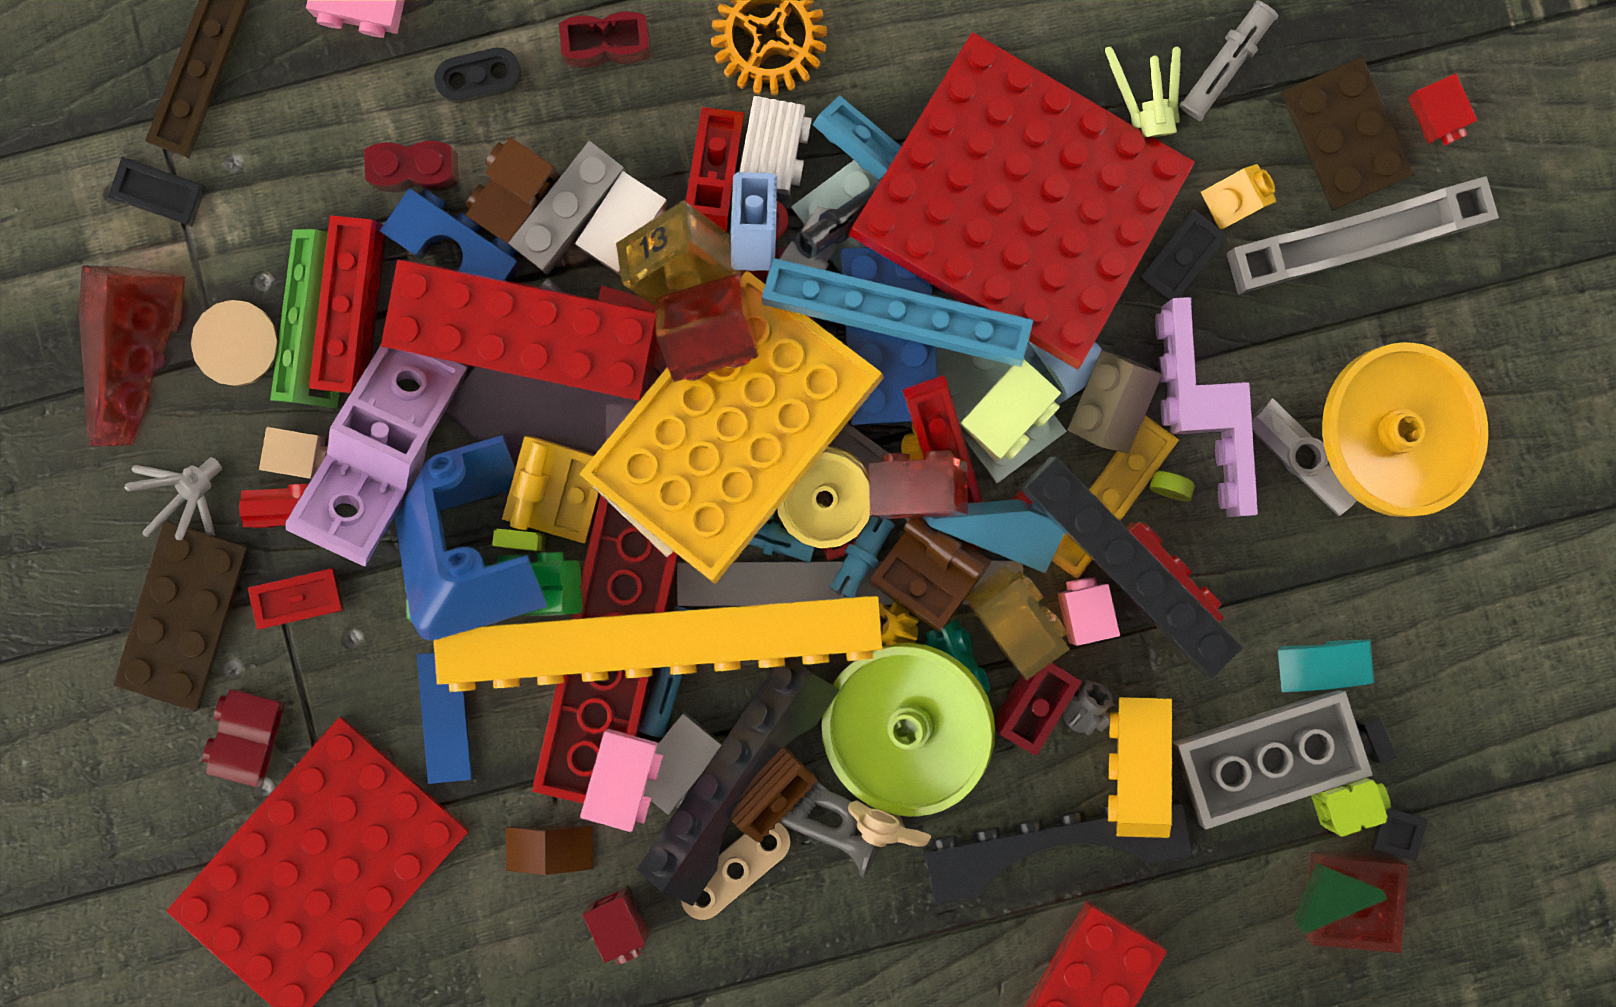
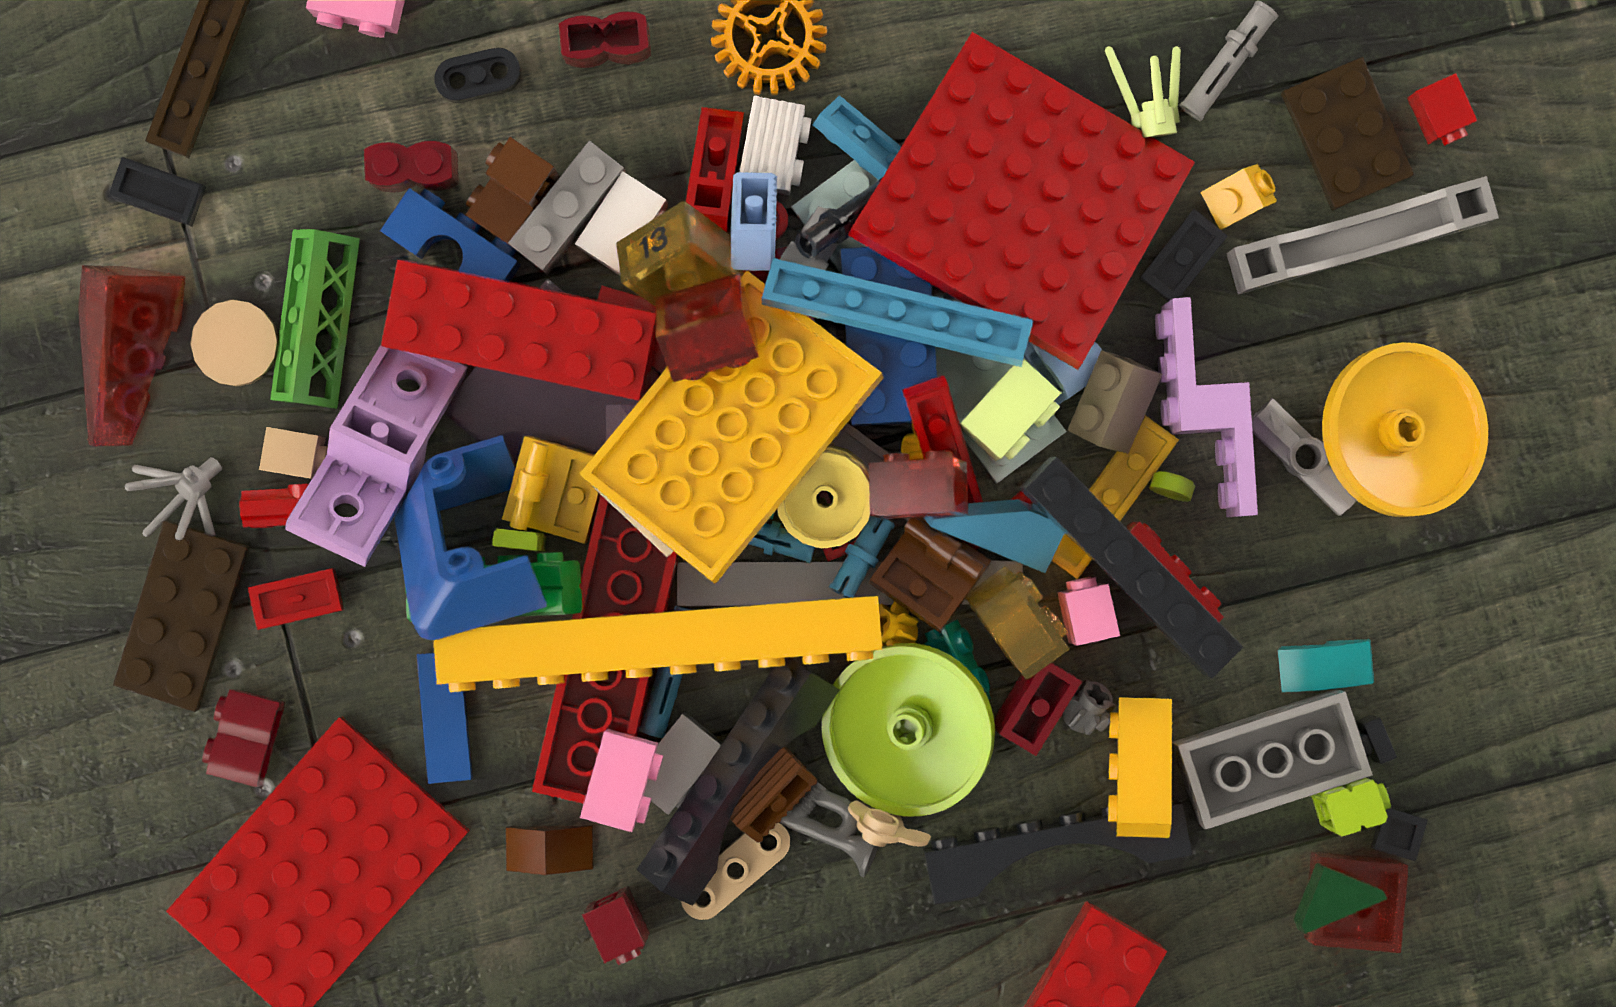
red fence [309,215,386,394] -> none

